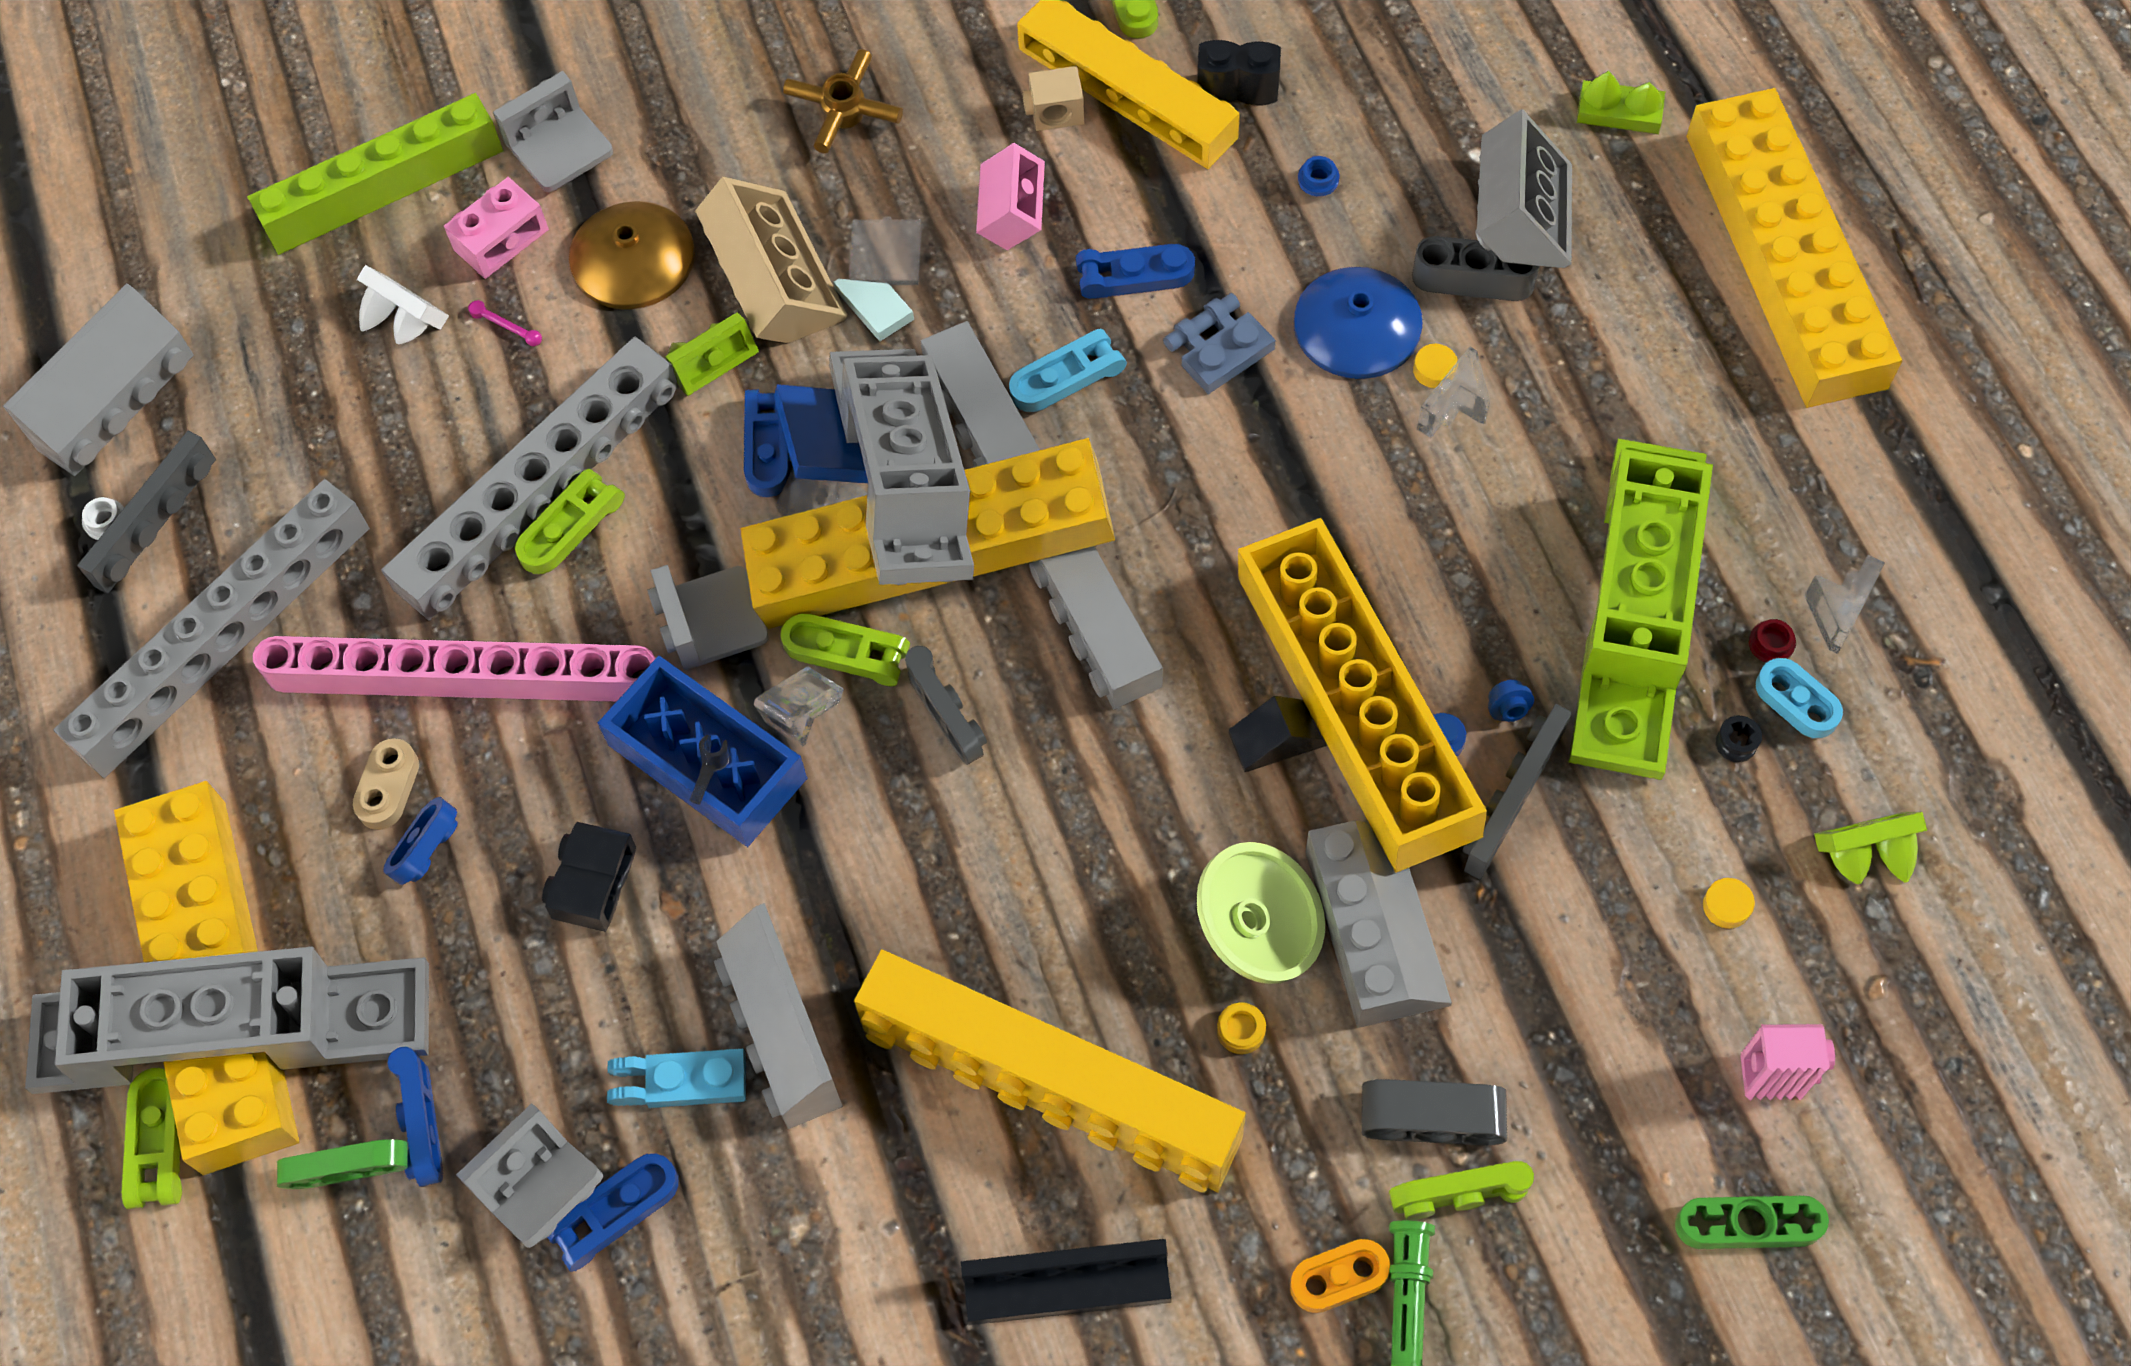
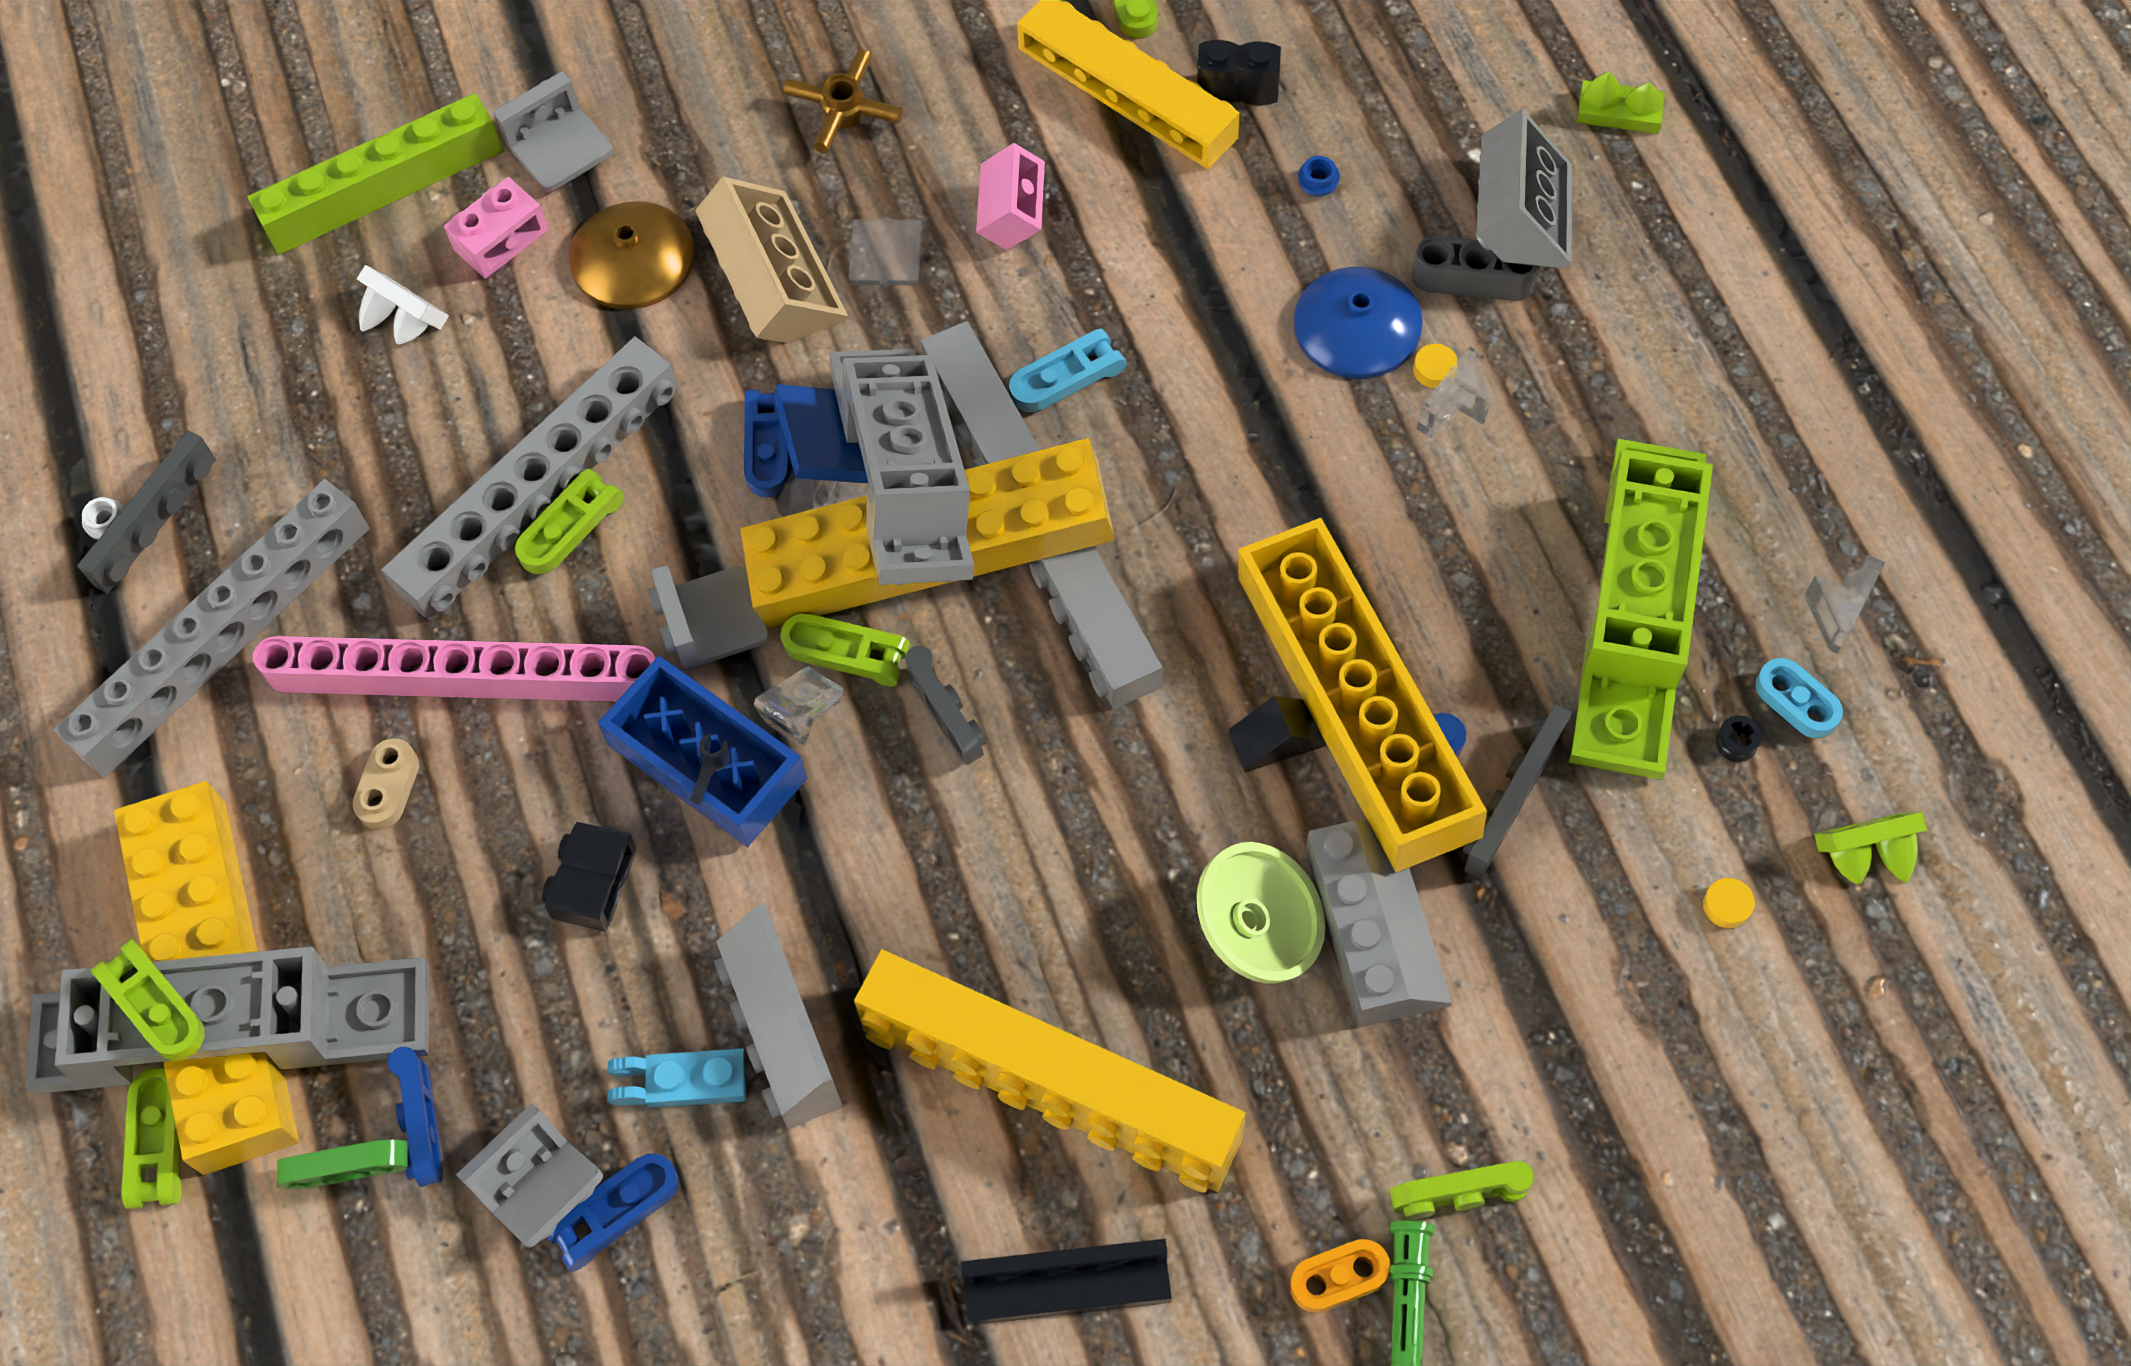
light grey slope [3,283,194,476] -> none
blue plate [383,797,458,885] -> none
dark pink hinge [468,300,542,347] -> none
lime tile [665,312,759,396] -> none
light aqua tile [833,279,914,341] -> none
tan brick [1022,66,1084,131] -> none
blue plate [1075,244,1195,299] -> none
sand blue plate [1163,293,1276,394] -> none
yellow tile [1217,1002,1266,1054] -> none
dark grey beam [1362,1079,1507,1145] -> none
blue plate [1488,680,1534,722] -> none
bright green beam [1675,1195,1829,1249] -> none
yellow brick [1686,88,1903,408] -> none
bright pink brick [1740,1024,1835,1101] -> none
dark red plate [1748,619,1796,663] -> none
none -> lime plate [90,938,205,1061]

